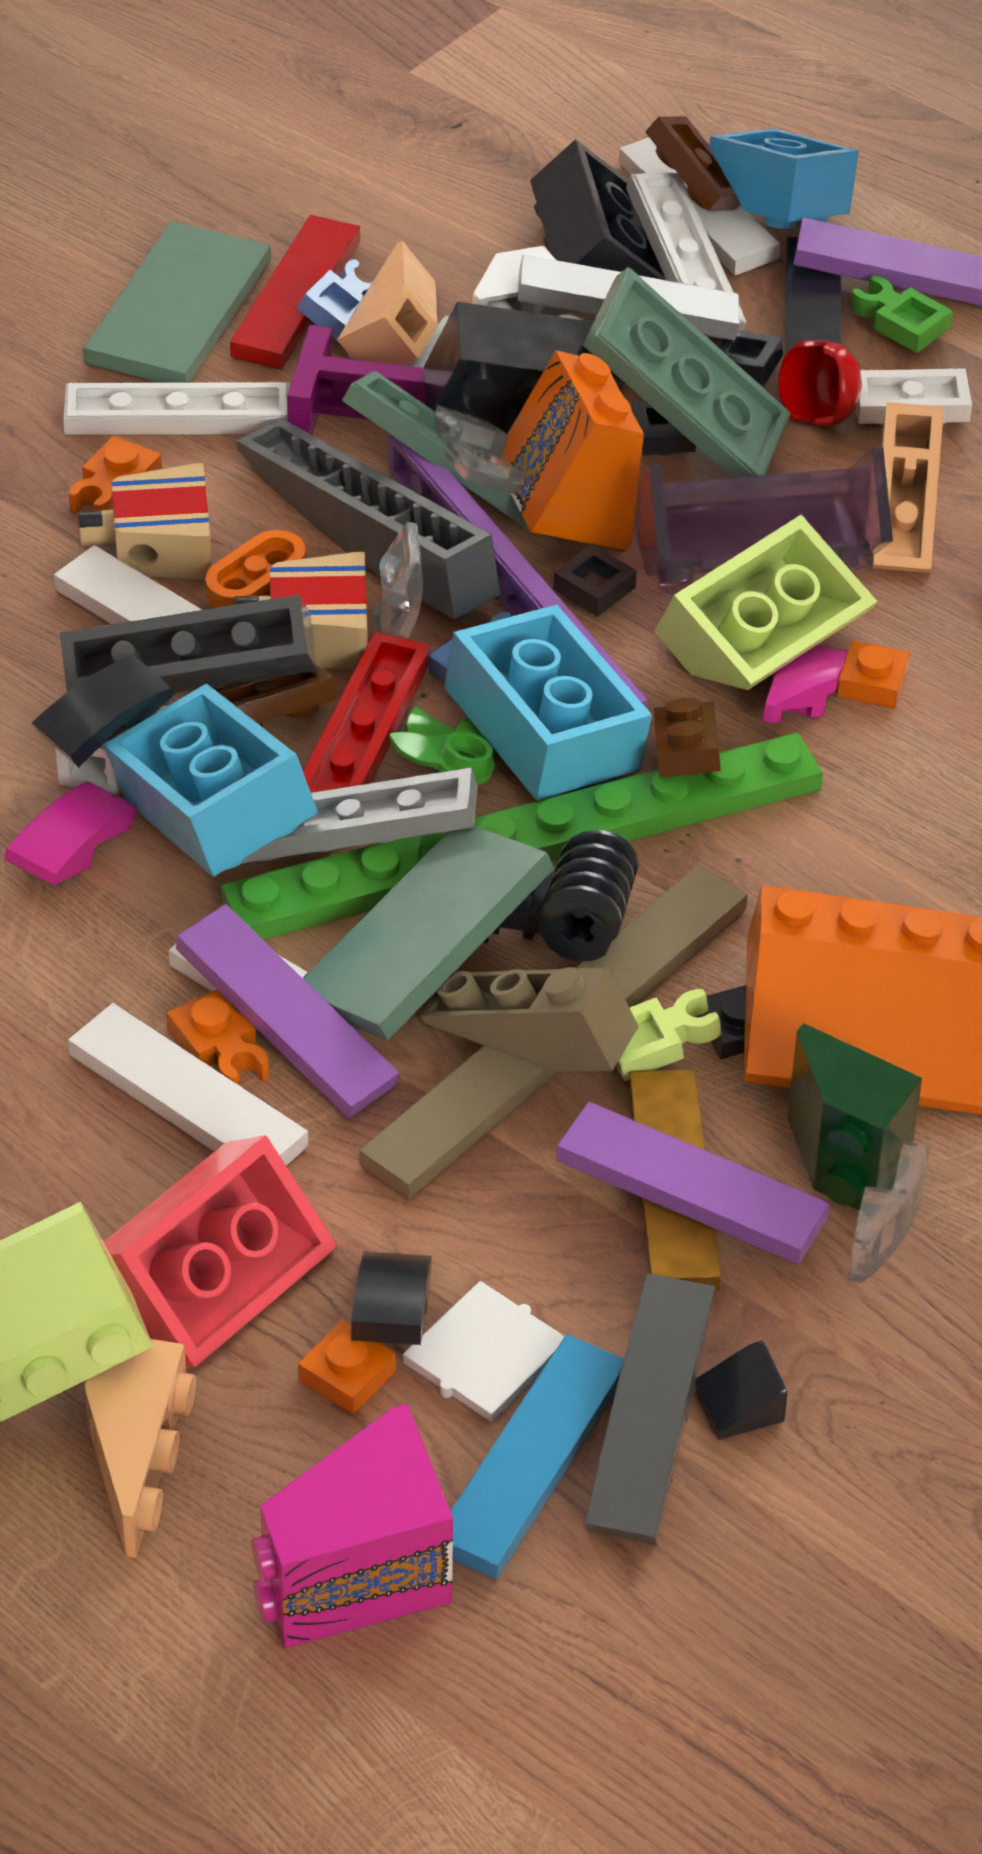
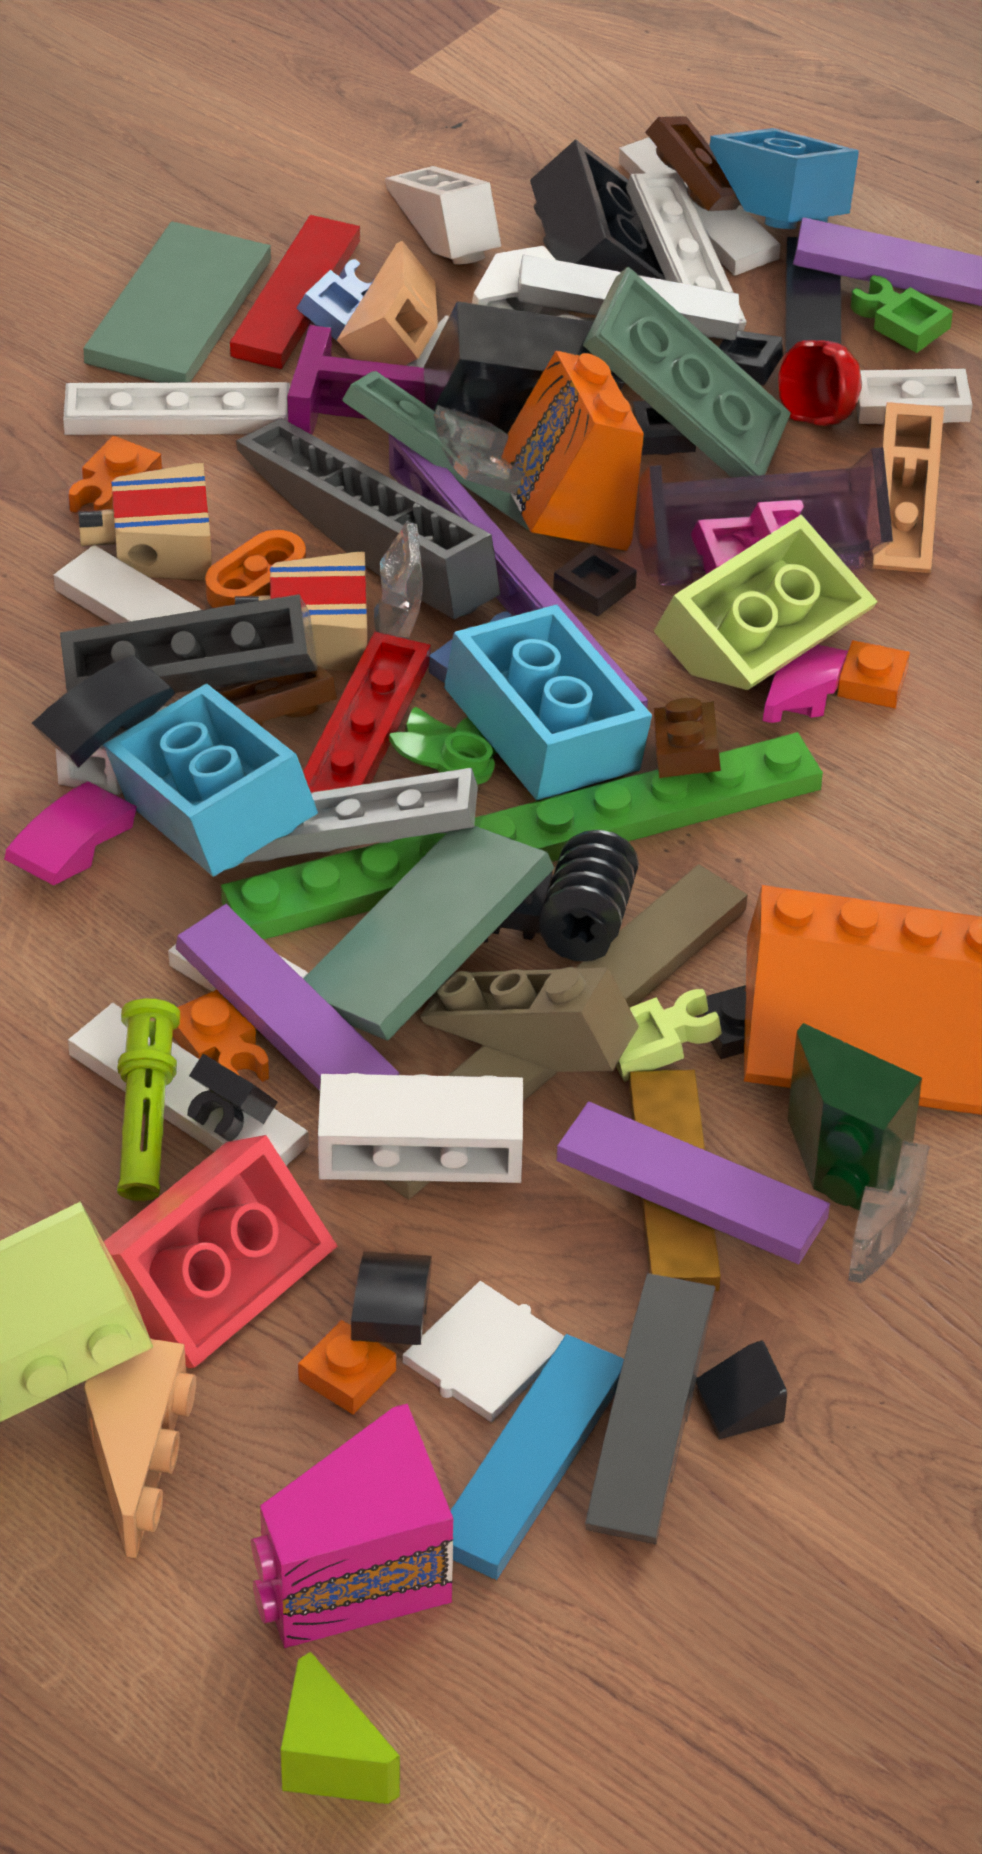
none -> lime pin [117,998,180,1201]
none -> black tile [187,1054,278,1141]
none -> lime slope [280,1651,400,1804]
none -> white brick [318,1073,523,1183]
none -> white slope [385,166,501,264]
none -> dark pink slope [690,500,804,574]

